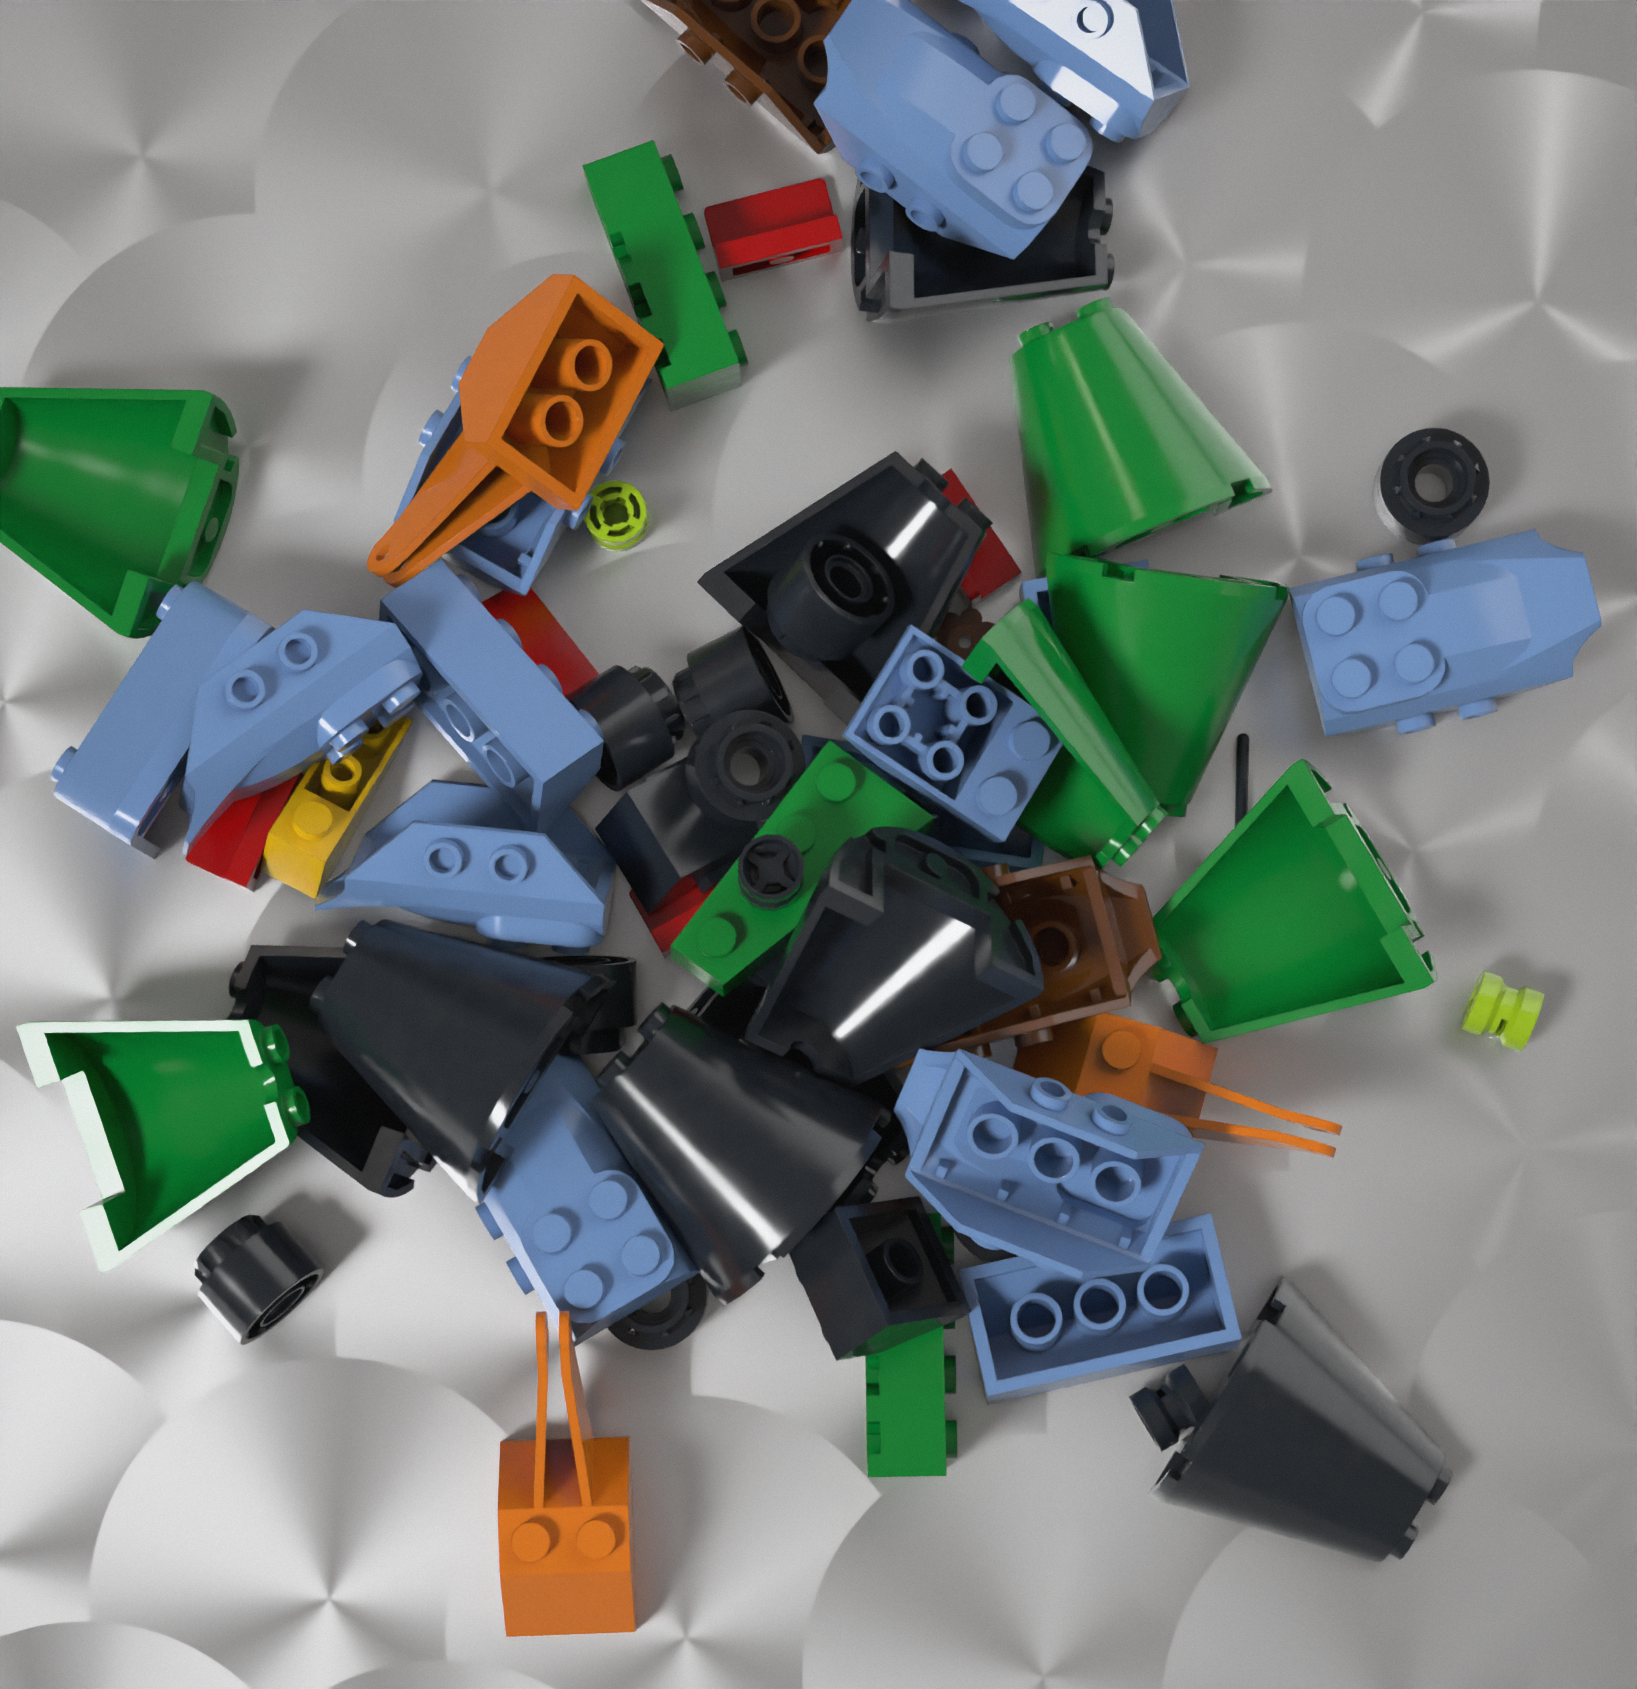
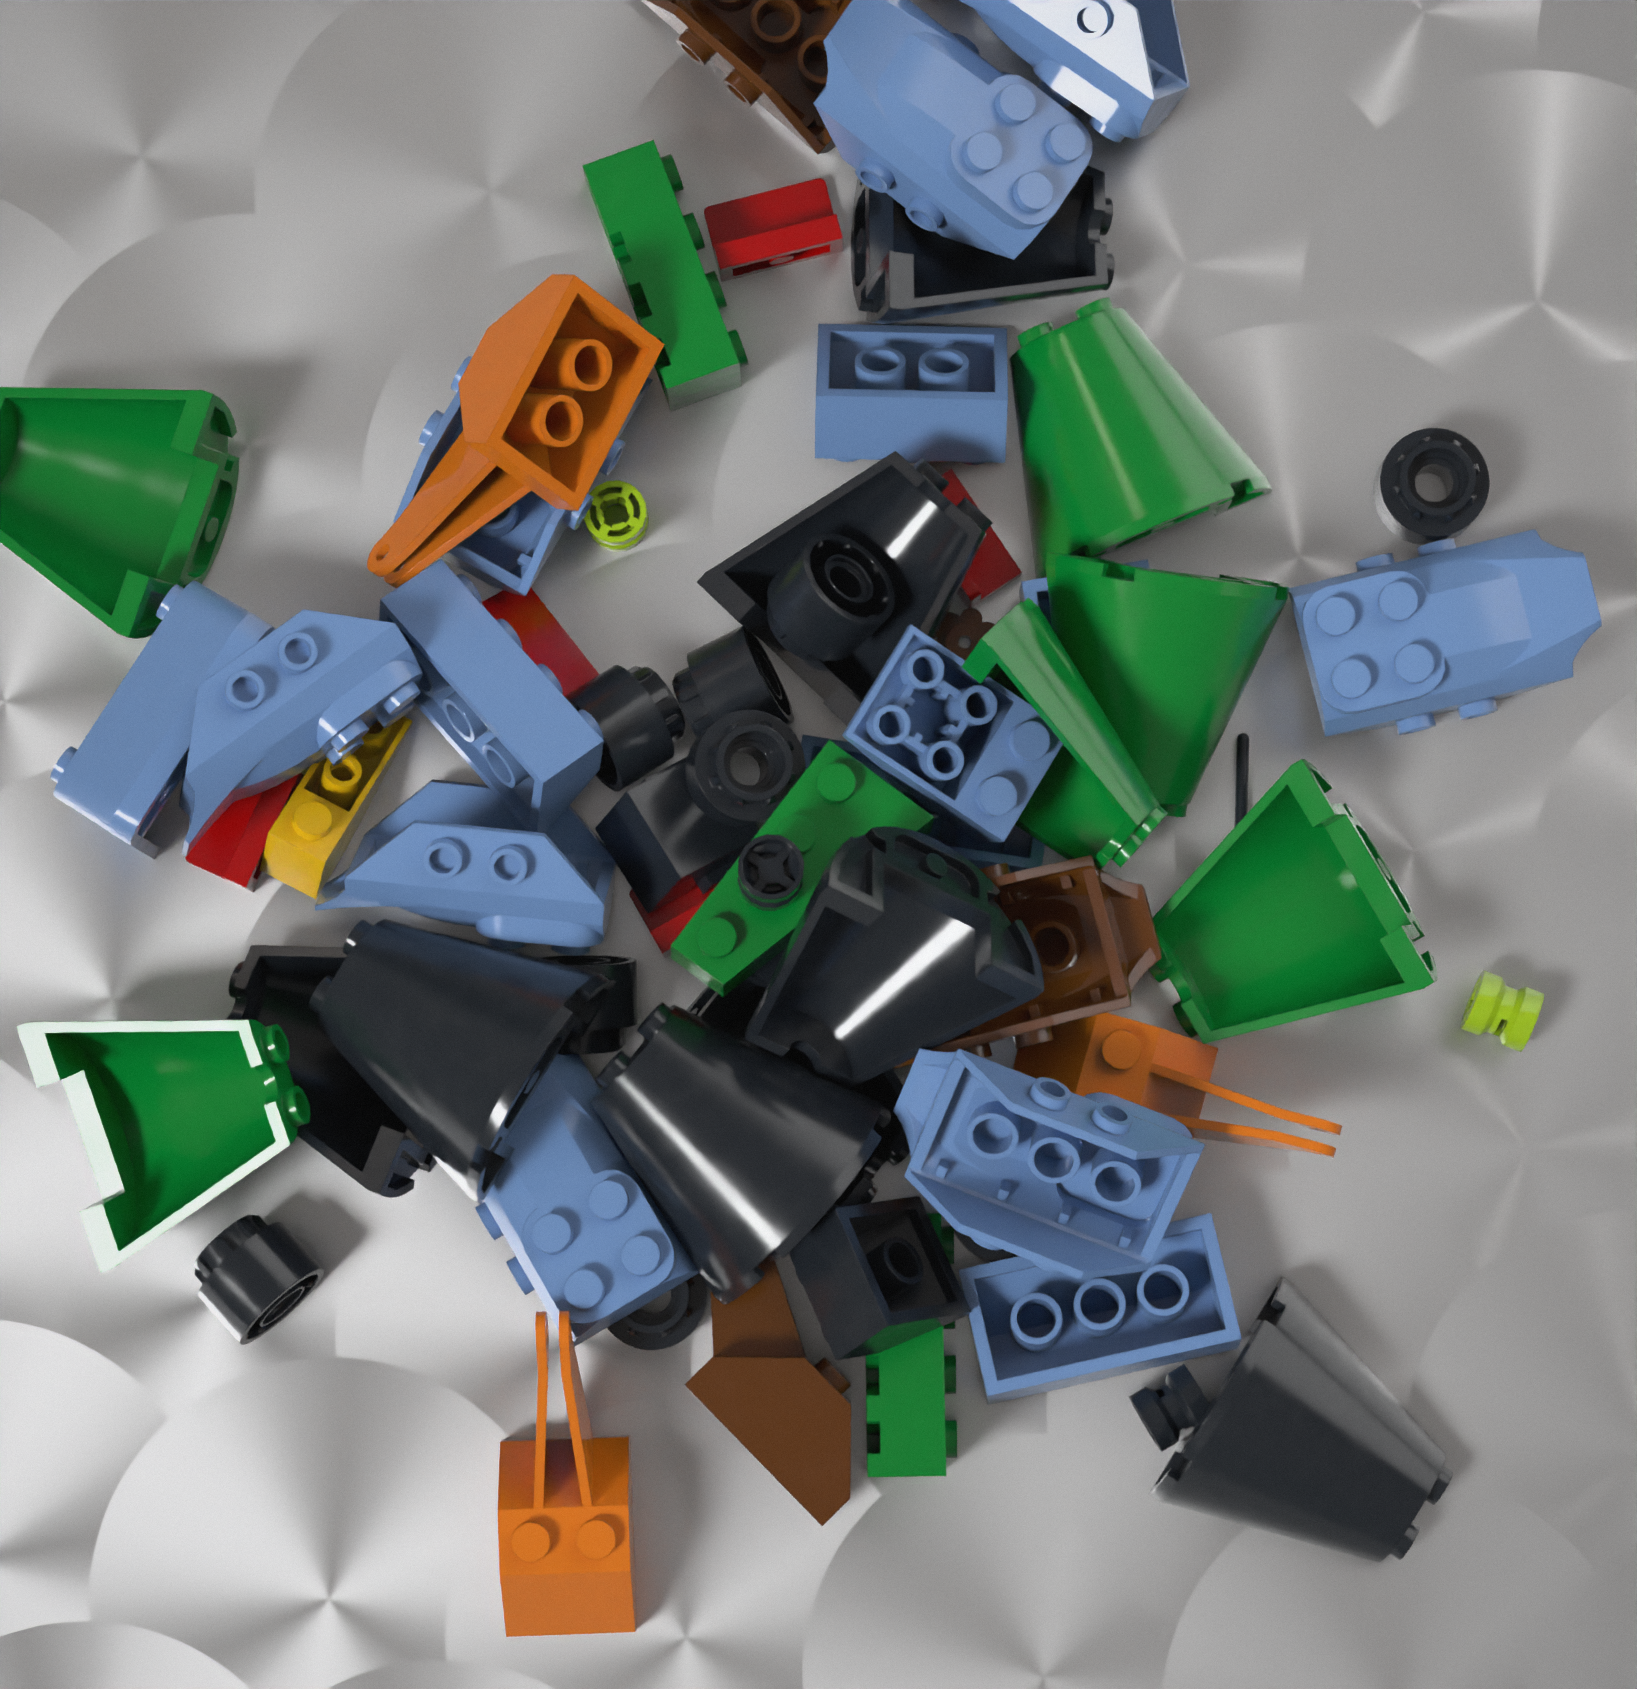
none -> reddish brown slope [684,1260,851,1526]
none -> medium blue slope [815,324,1008,465]

